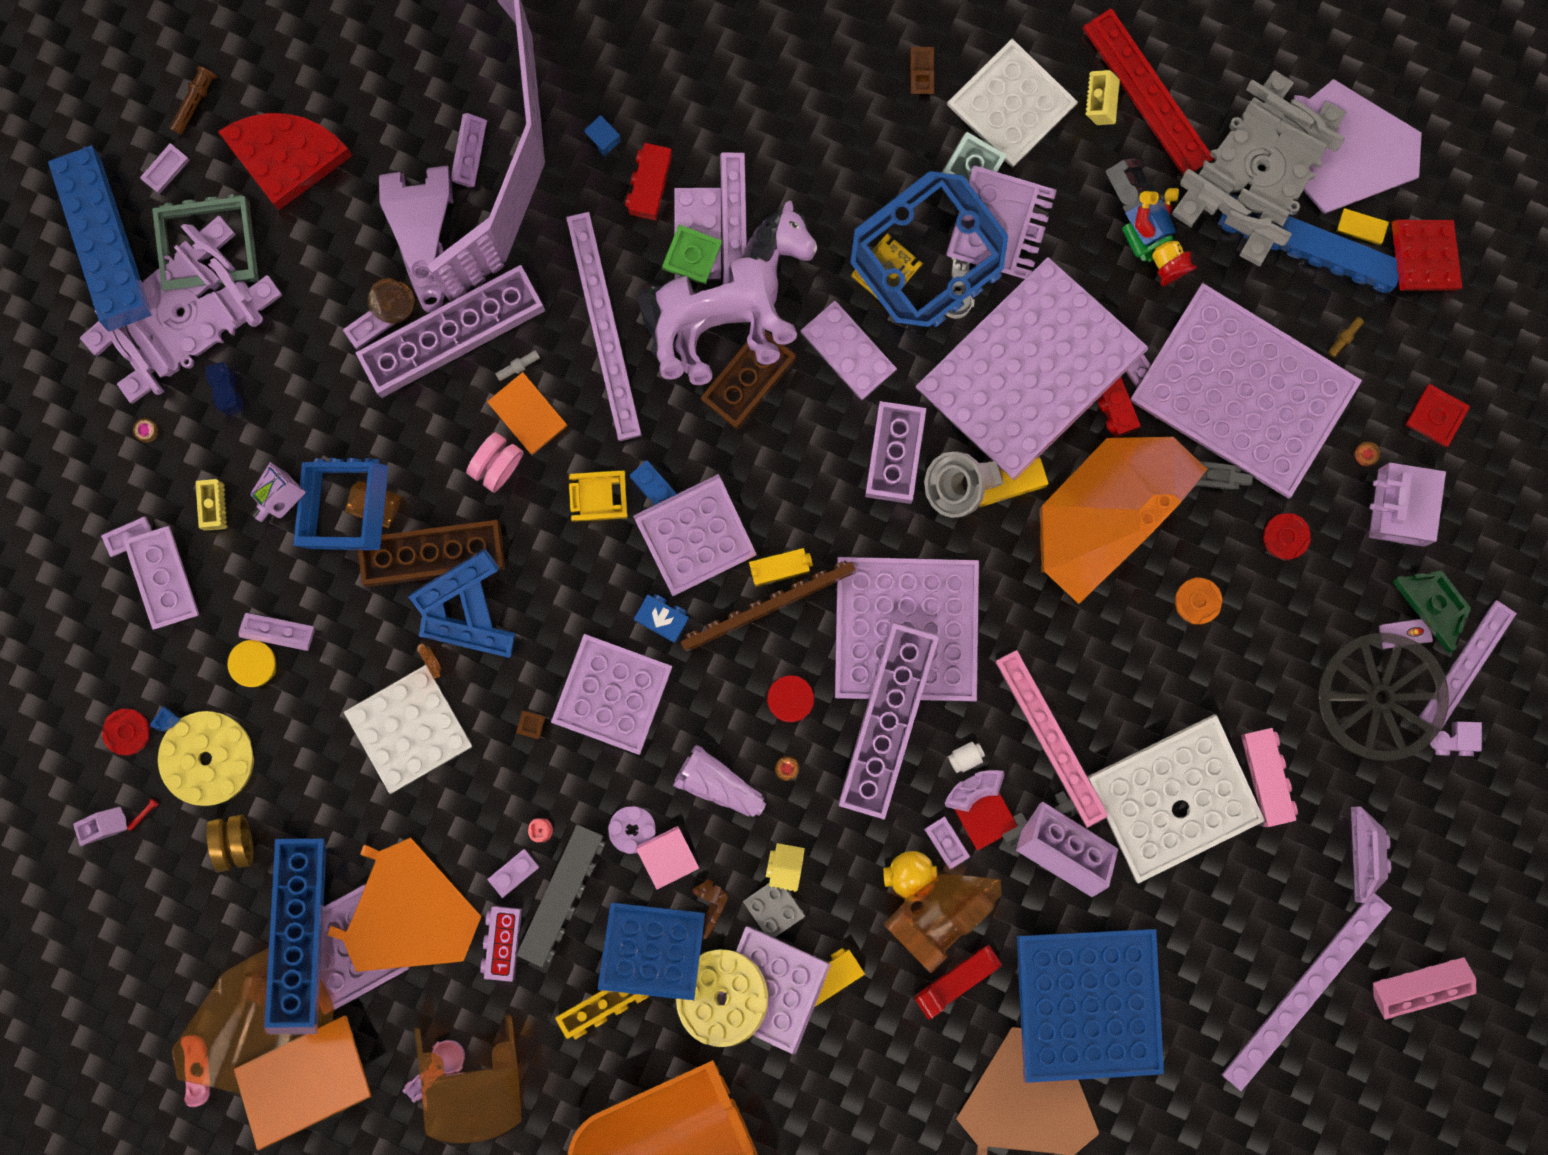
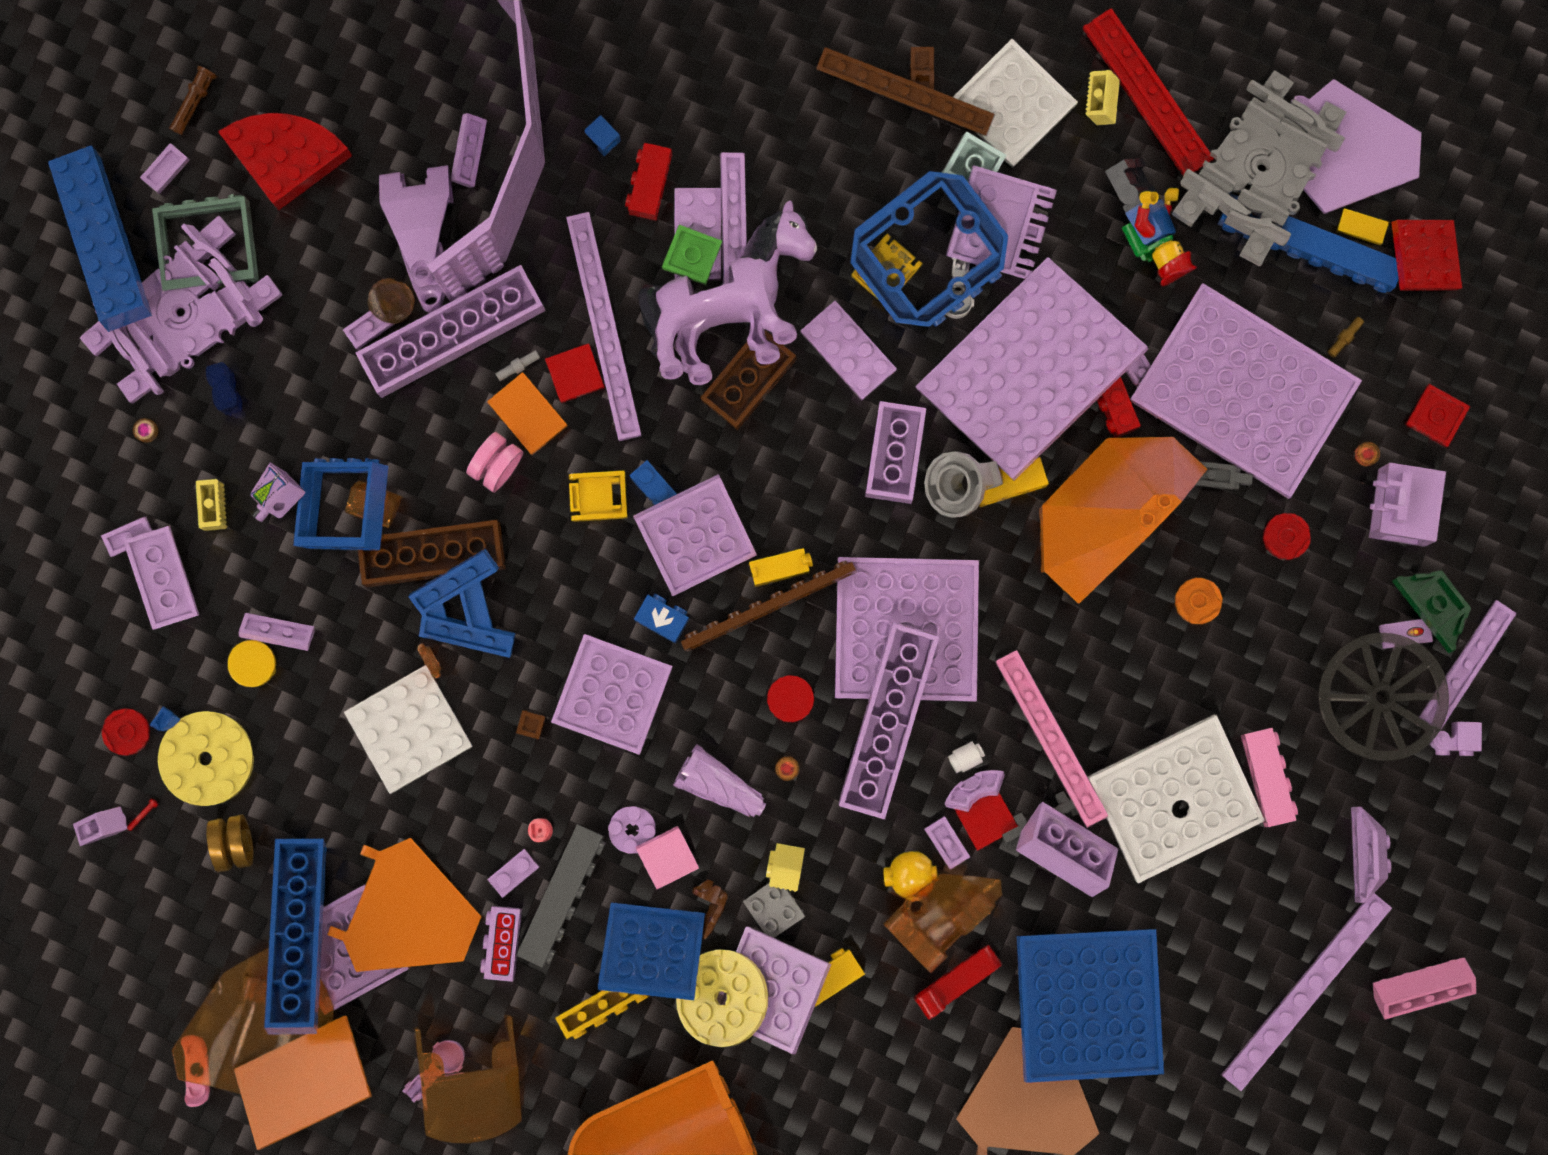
none -> red tile [545,343,605,403]
none -> reddish brown plate [816,47,995,136]

